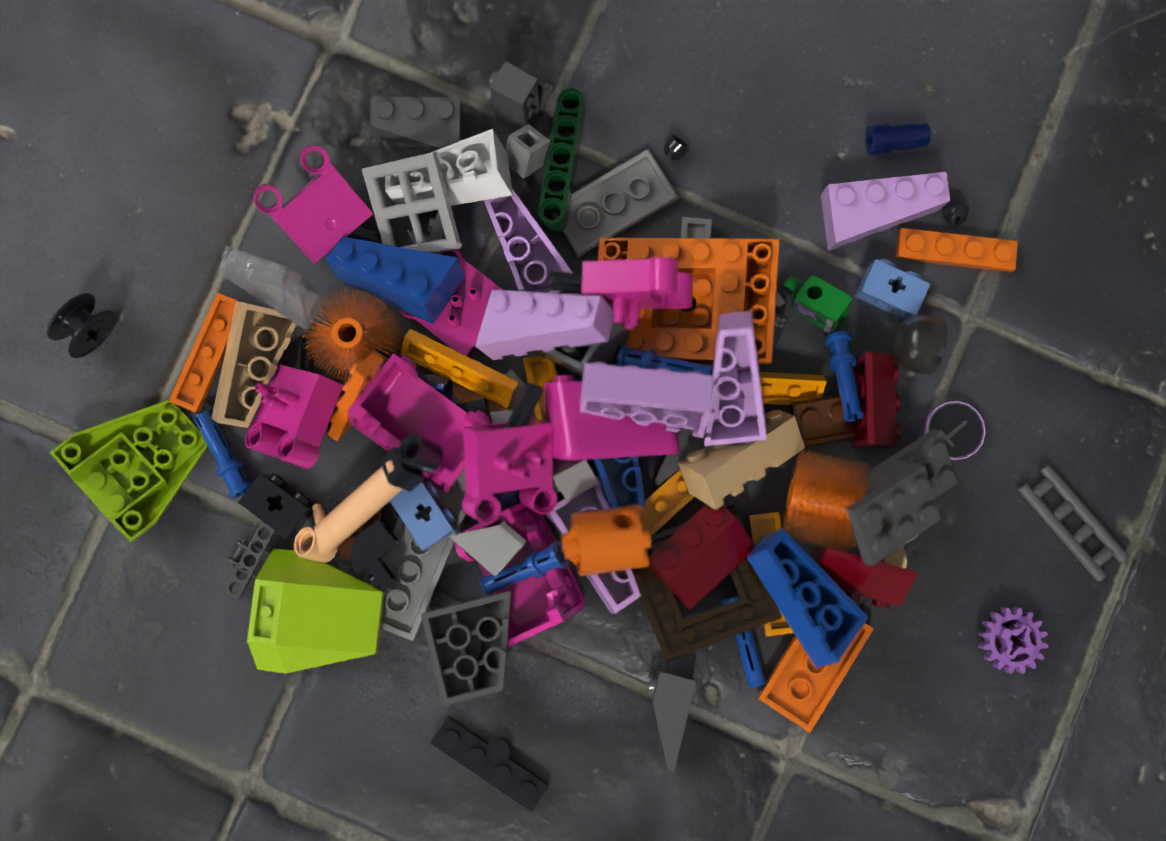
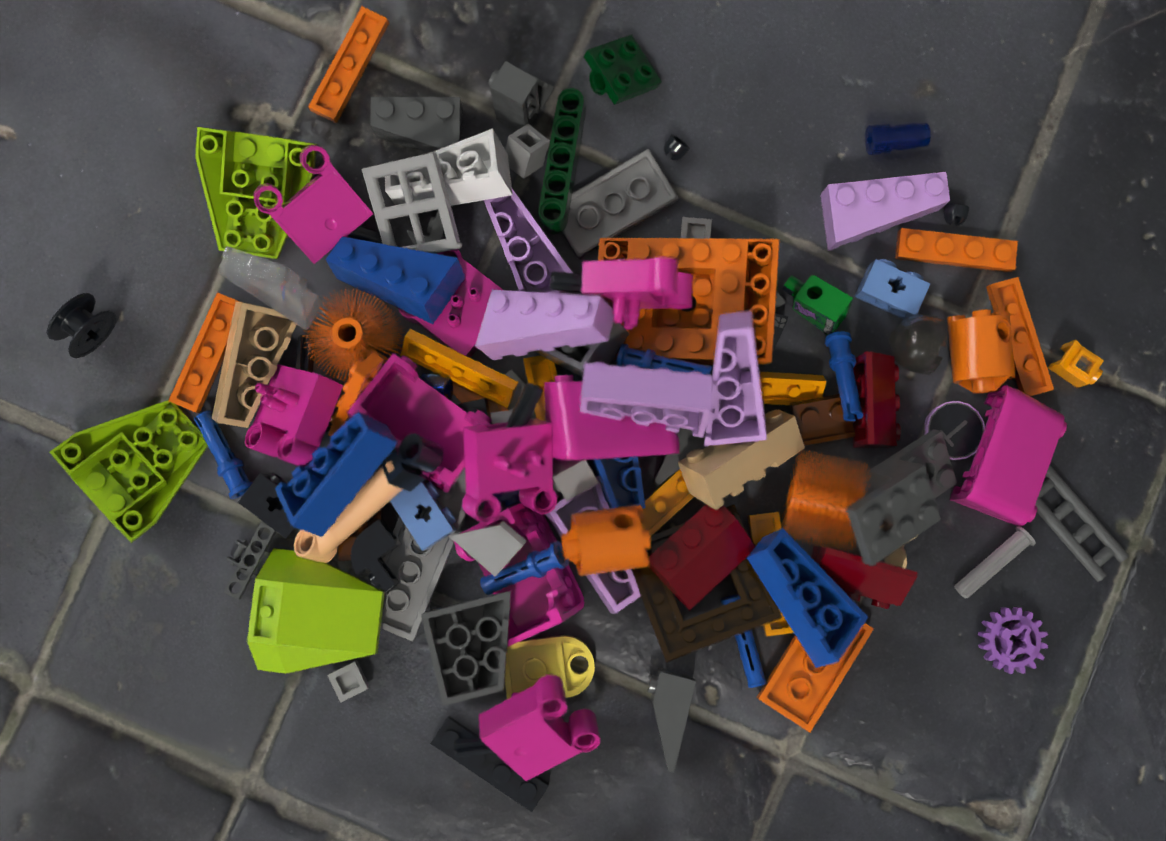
none -> lime wedge [195,127,317,259]
none -> blue wedge [275,411,397,537]
none -> orange plate [308,6,389,124]
none -> light grey plate [327,660,370,703]
none -> dark pink piece [454,675,600,781]
none -> light yellow tile [505,635,595,699]
none -> dark green plate [583,34,662,105]
none -> orange cylinder [947,310,1016,394]
none -> dark pink windscreen [949,385,1067,526]
none -> light grey axle [954,526,1036,598]
none -> orange plate [986,277,1054,396]
none -> light orange window [1048,340,1104,388]

